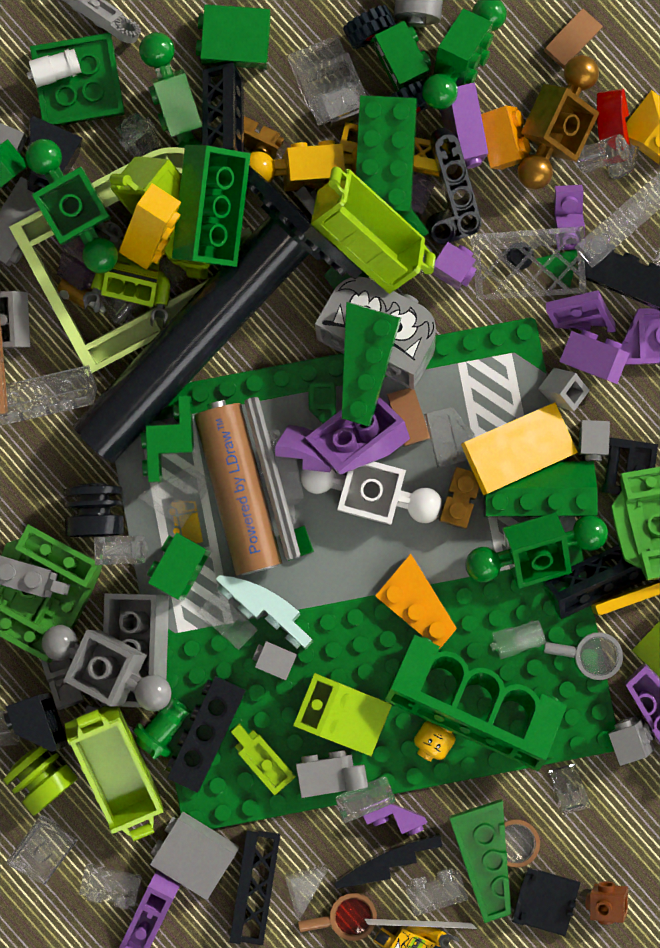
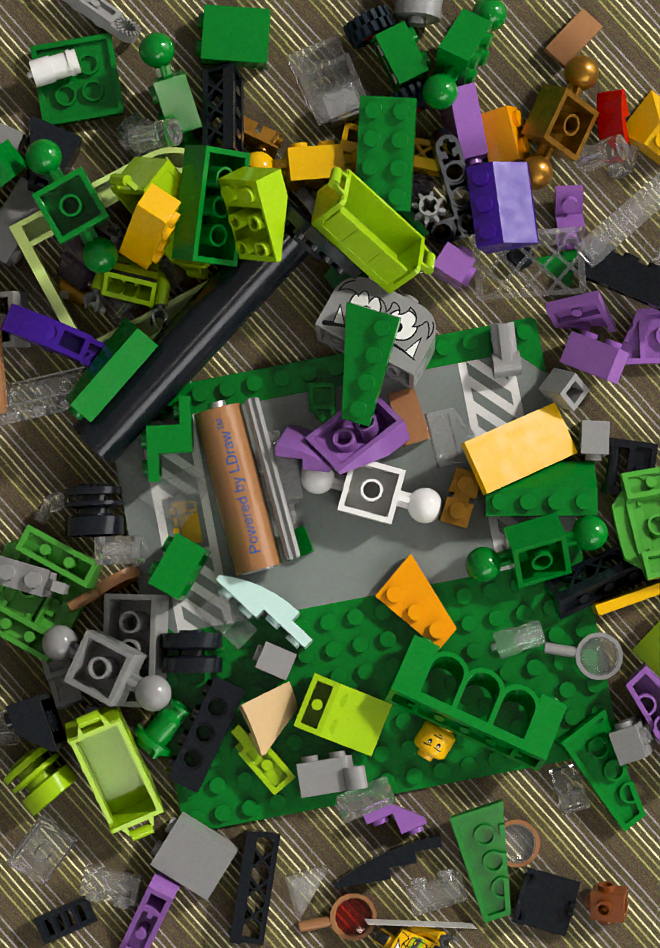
none -> dark purple slope [0,304,105,368]
none -> clear arm [33,492,69,525]
none -> black slope [34,895,98,945]
none -> green slope [65,318,158,422]
none -> medium nougat piece [67,565,142,612]
none -> clear piece [128,118,182,153]
none -> black wheel [162,630,222,673]
none -> lime slope [218,166,288,263]
none -> tan slope [239,682,297,757]
none -> light grey gear [412,191,446,228]
none -> slope [466,161,539,254]
none -> light grey piece [490,322,522,378]
none -> green wing [558,708,646,832]

